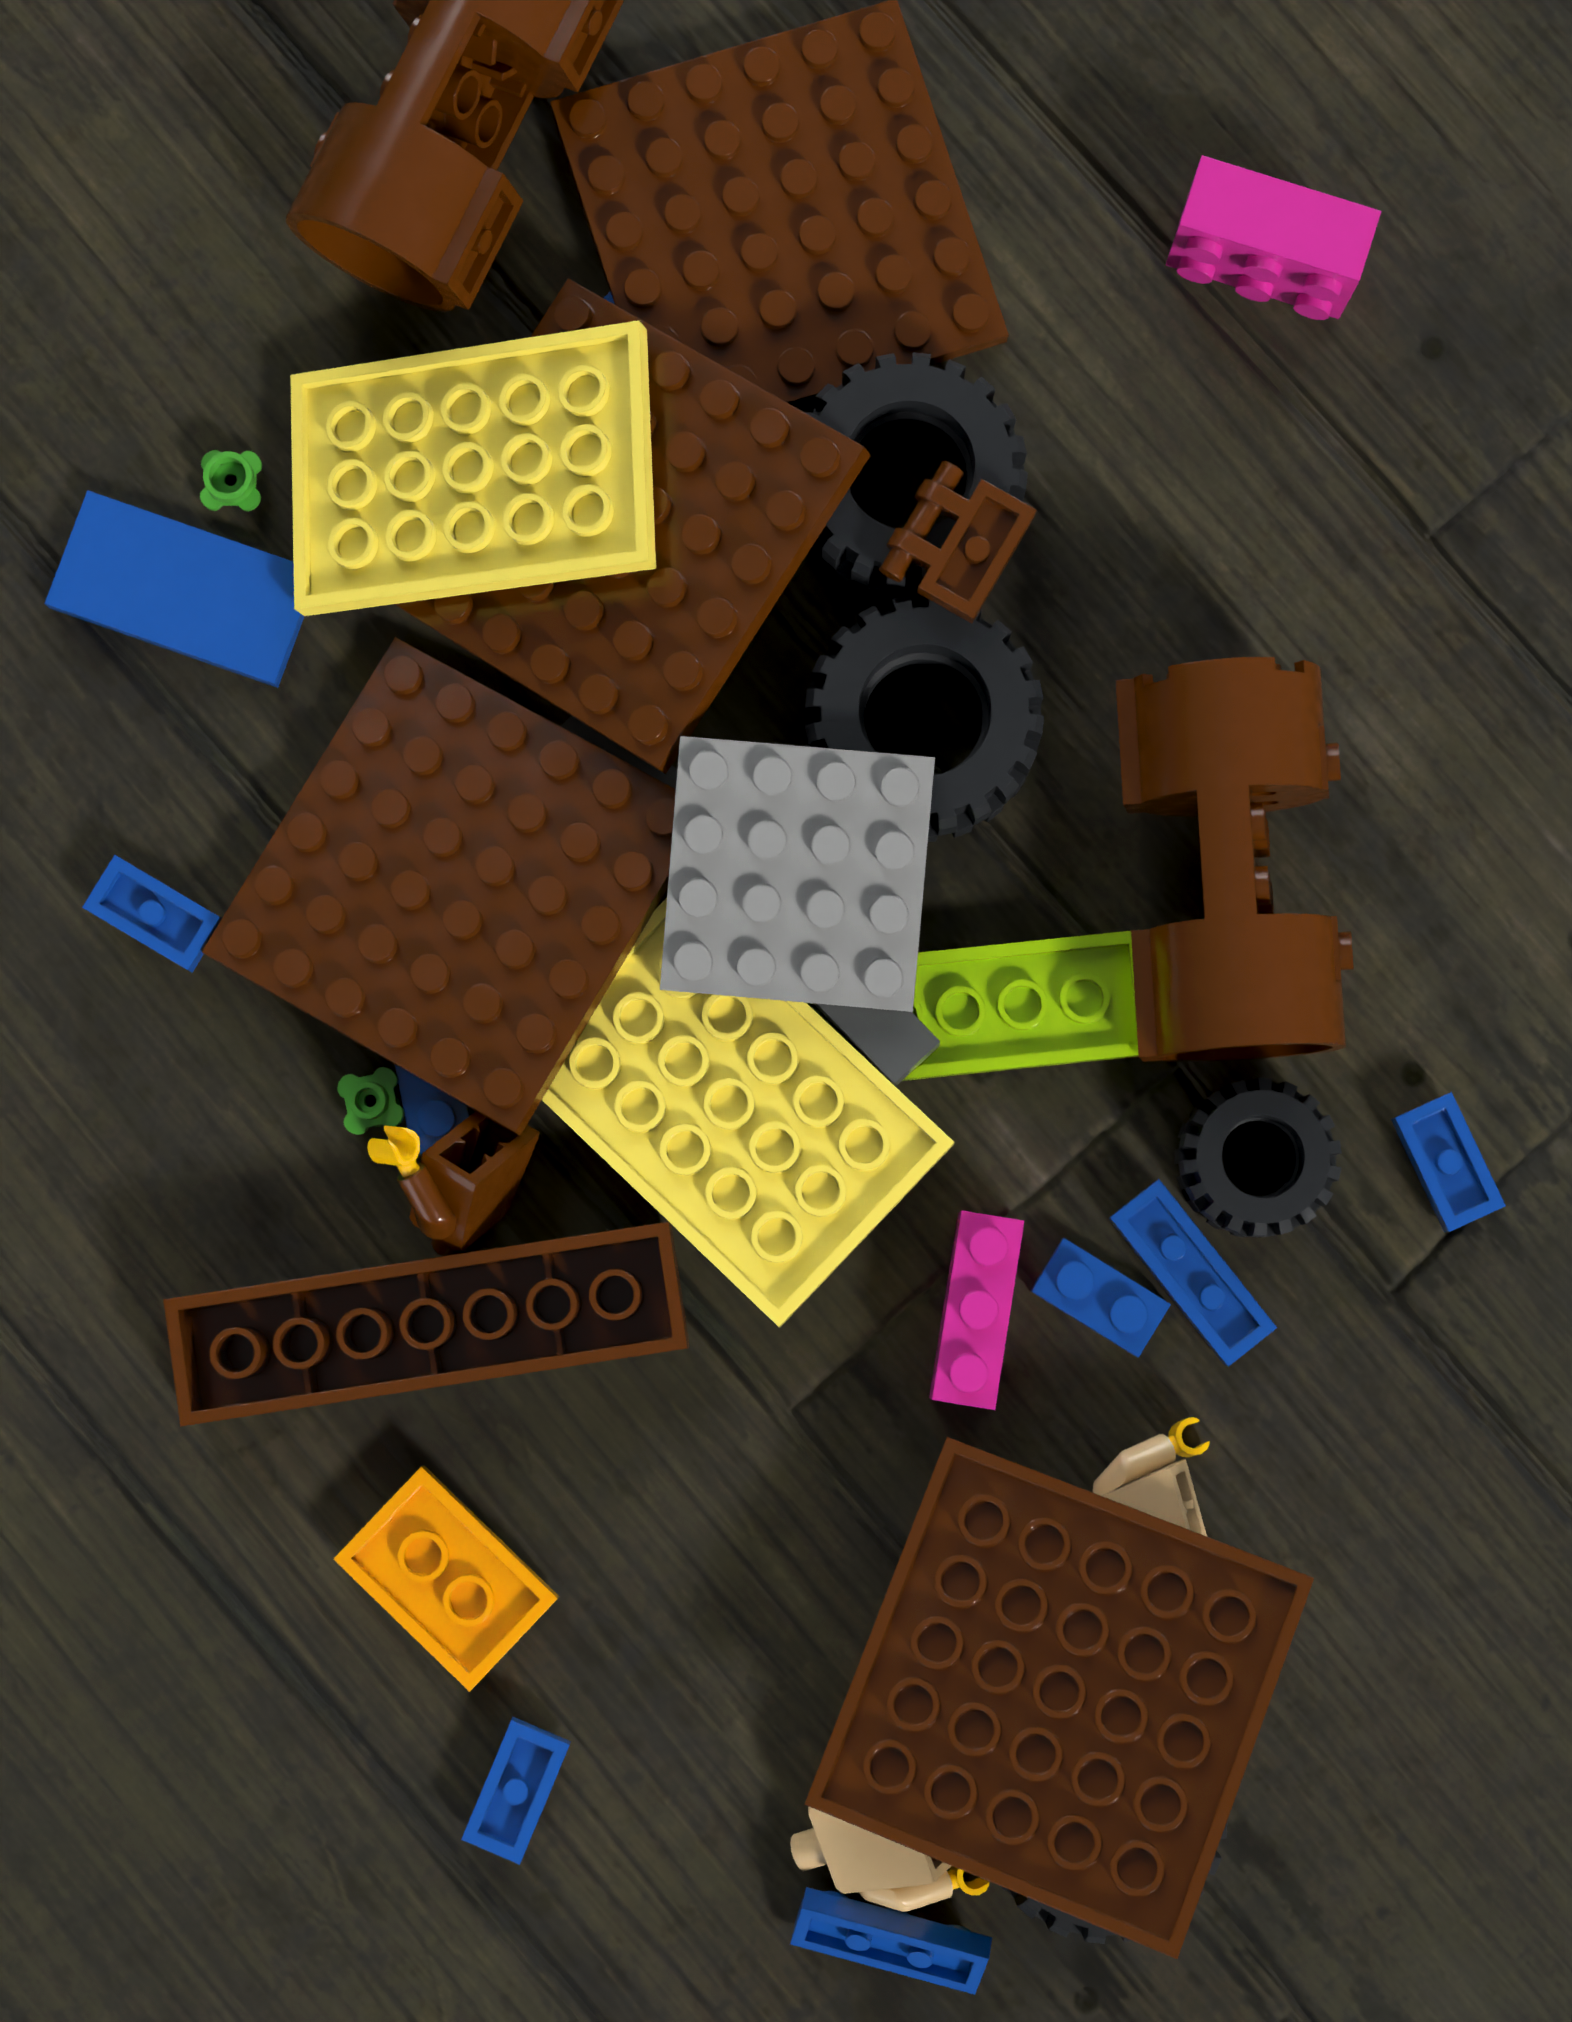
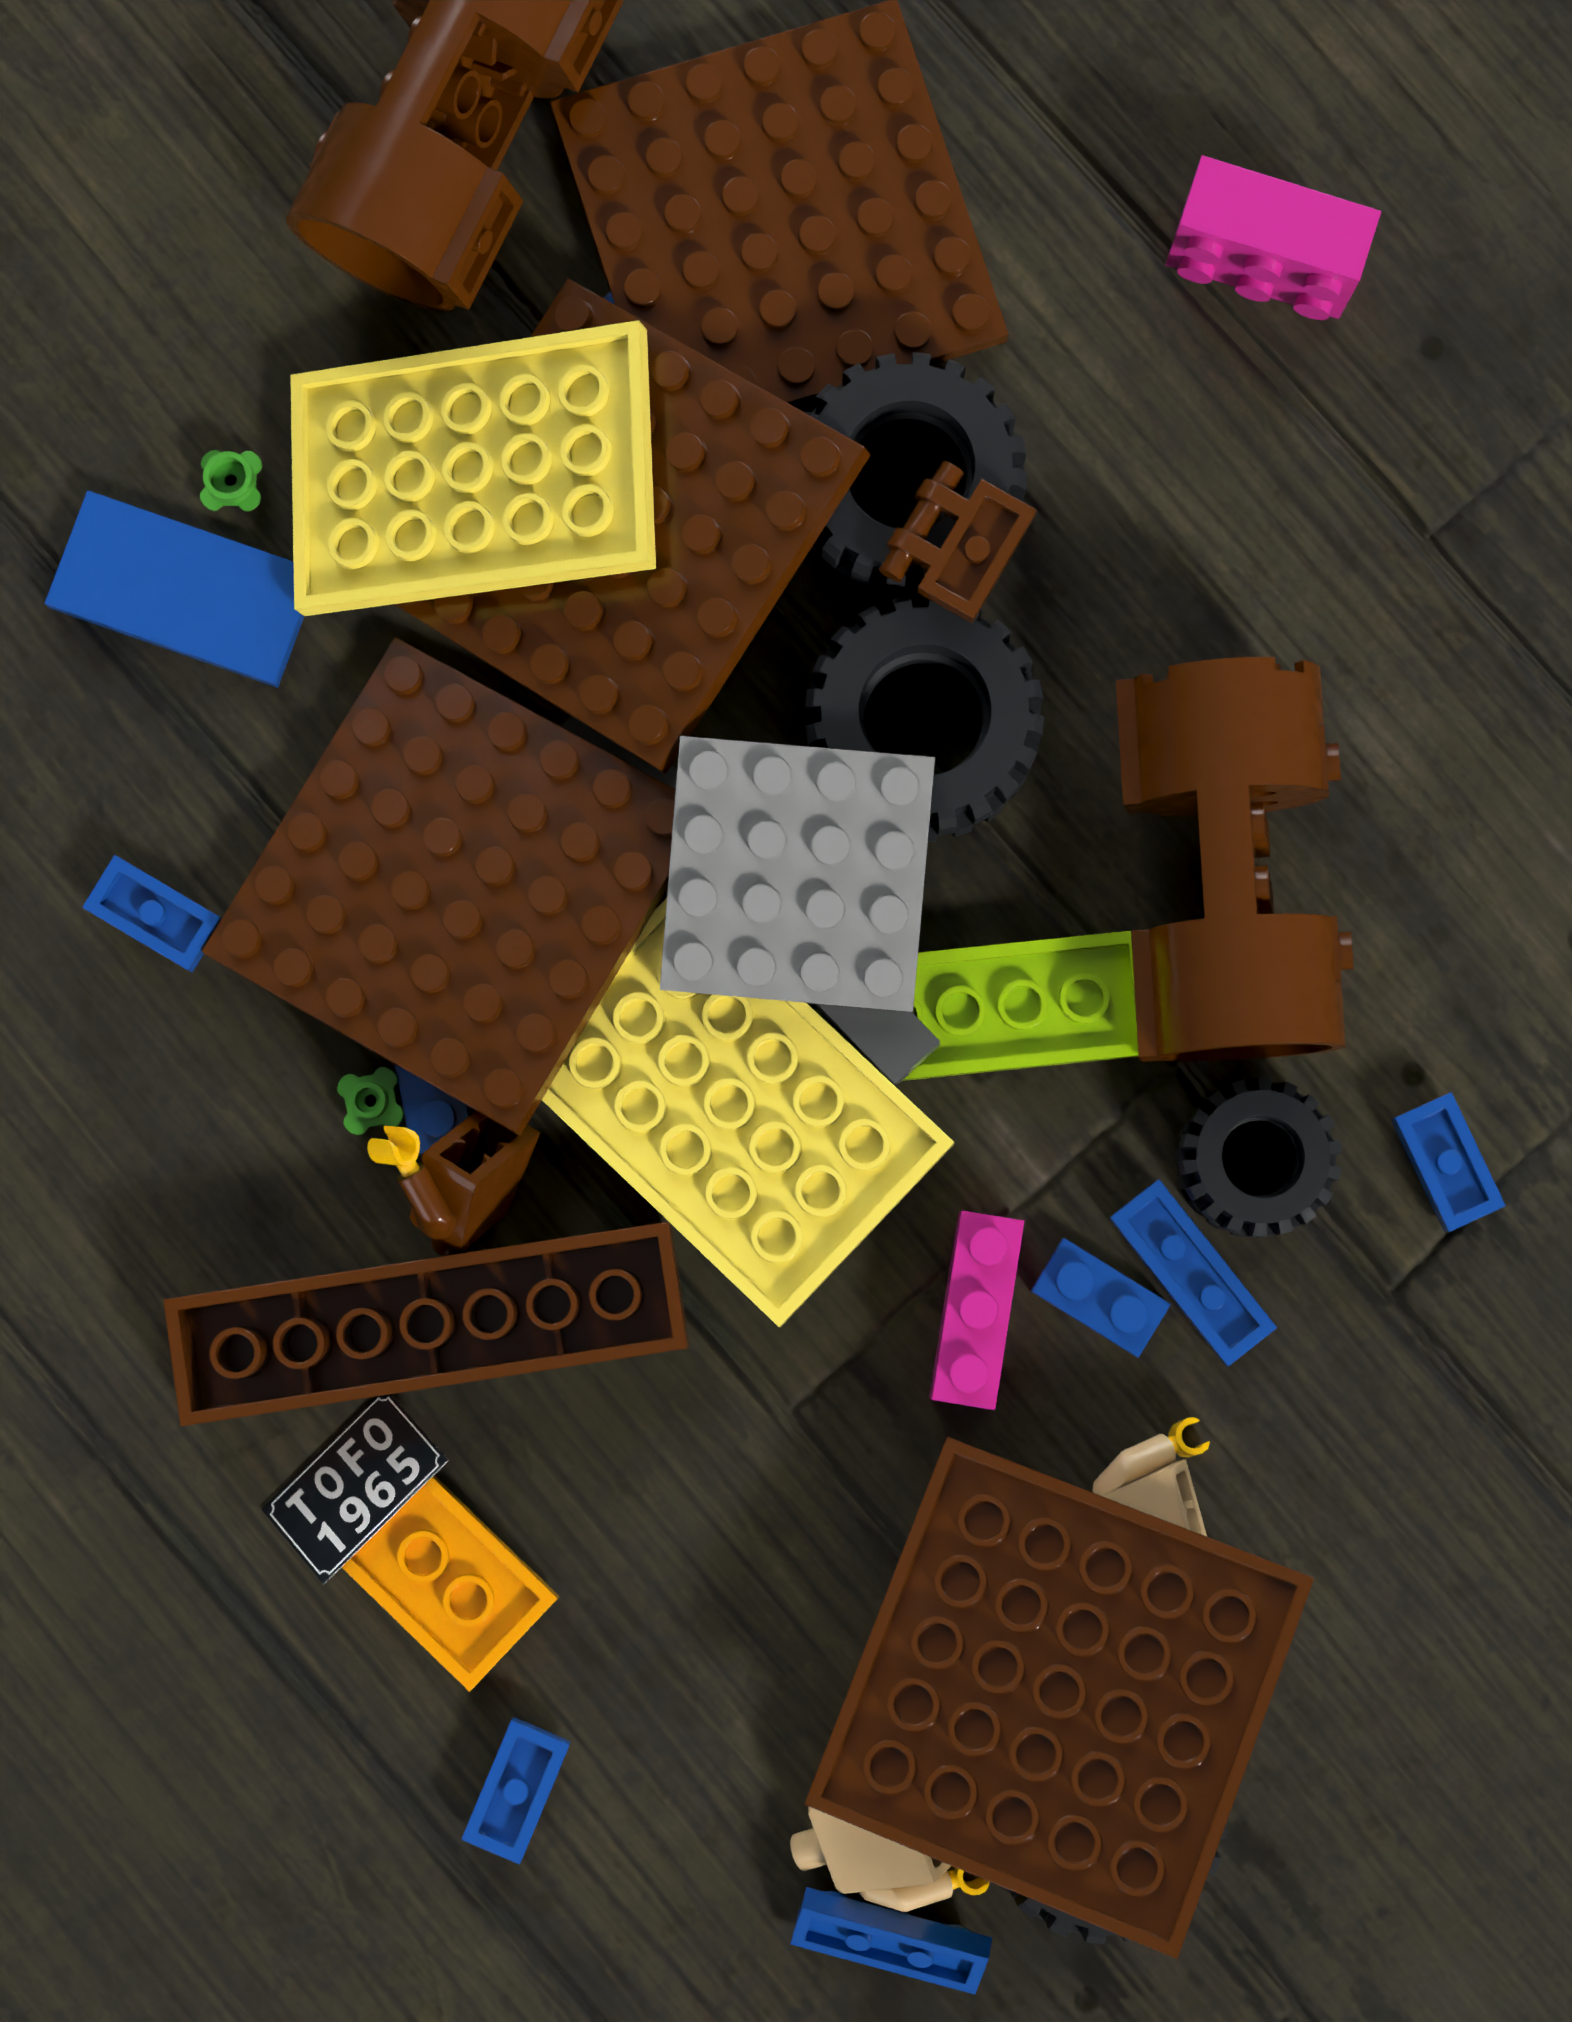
none -> black sticker [261,1394,449,1585]

